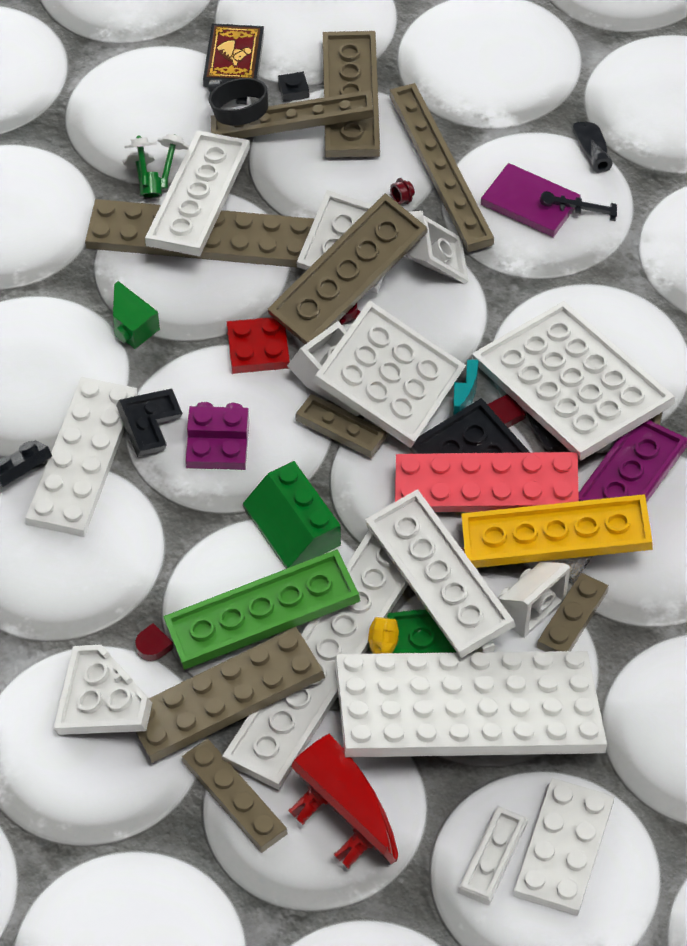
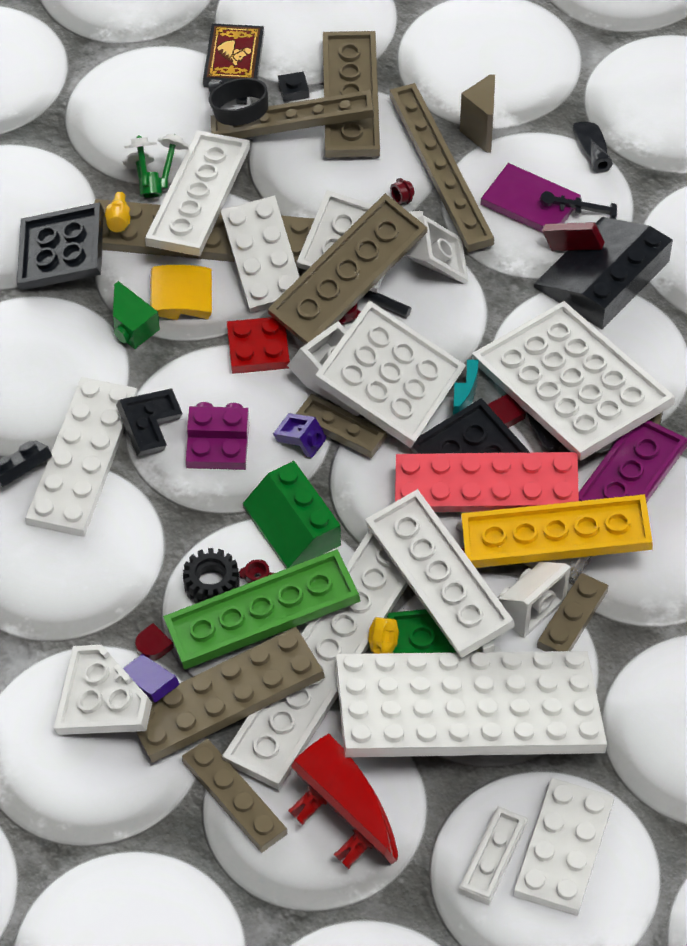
none -> black plate [17,202,104,291]
none -> yellow piece [105,192,130,233]
none -> tile [123,654,180,703]
none -> yellow slope [150,265,212,320]
none -> black tyre [183,548,239,604]
none -> white plate [221,195,300,313]
none -> dark red plate [239,560,274,583]
none -> dark purple bracket [273,413,326,458]
none -> black bar [362,291,412,318]
none -> dark tan slope [460,74,495,153]
none -> black slope [534,217,673,329]
none -> dark red tile [542,222,605,251]

